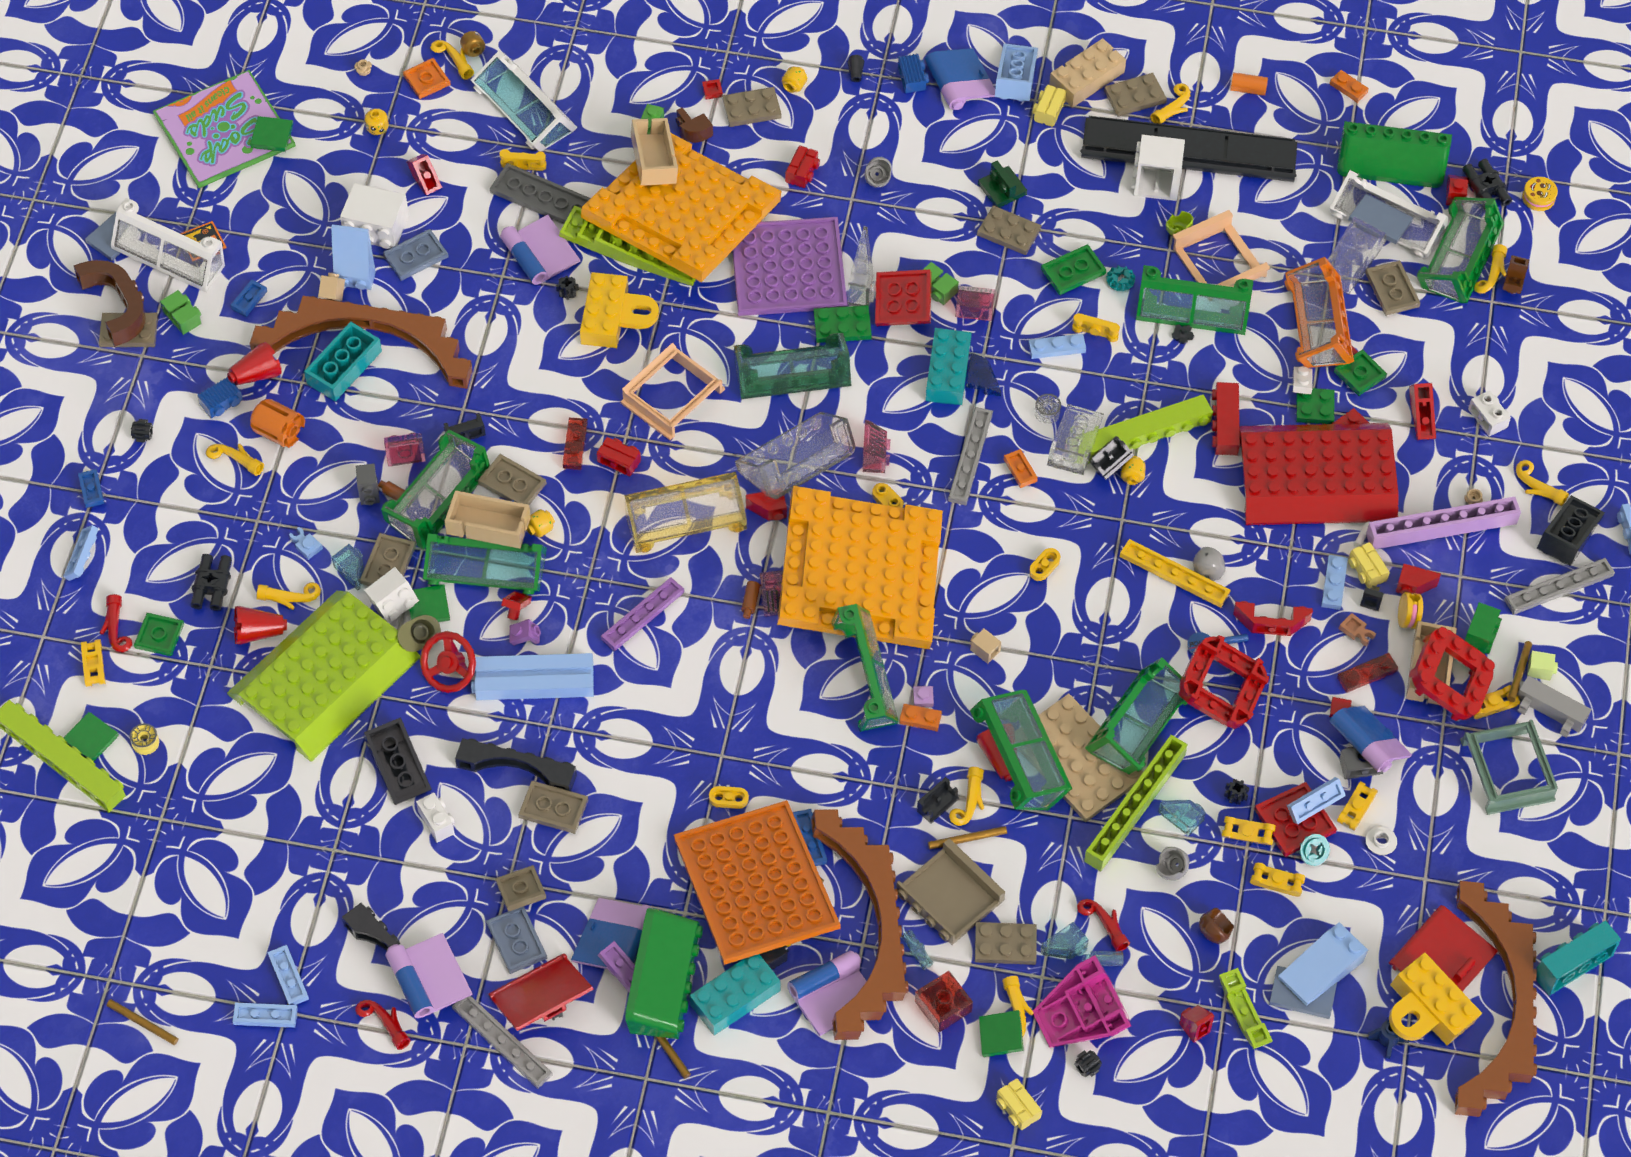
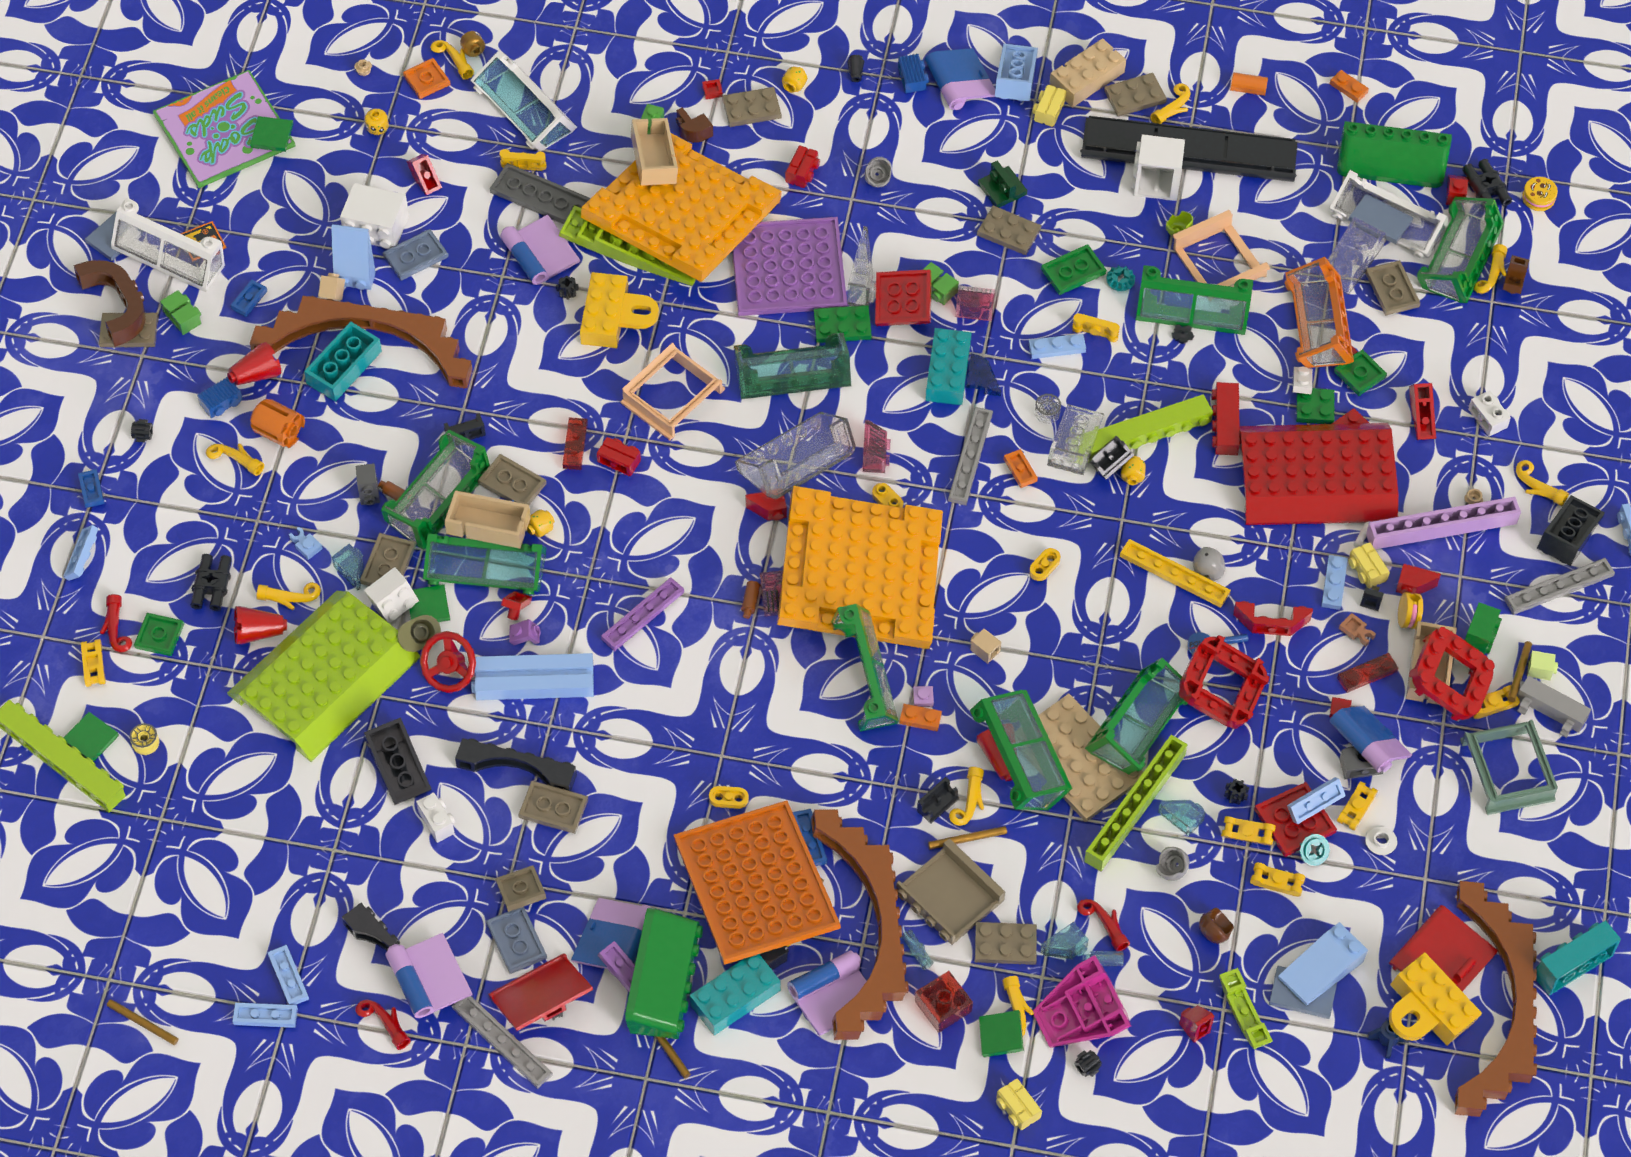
clear pink slope [384,433,426,467] -> none
windscreen [624,472,747,553] -> none

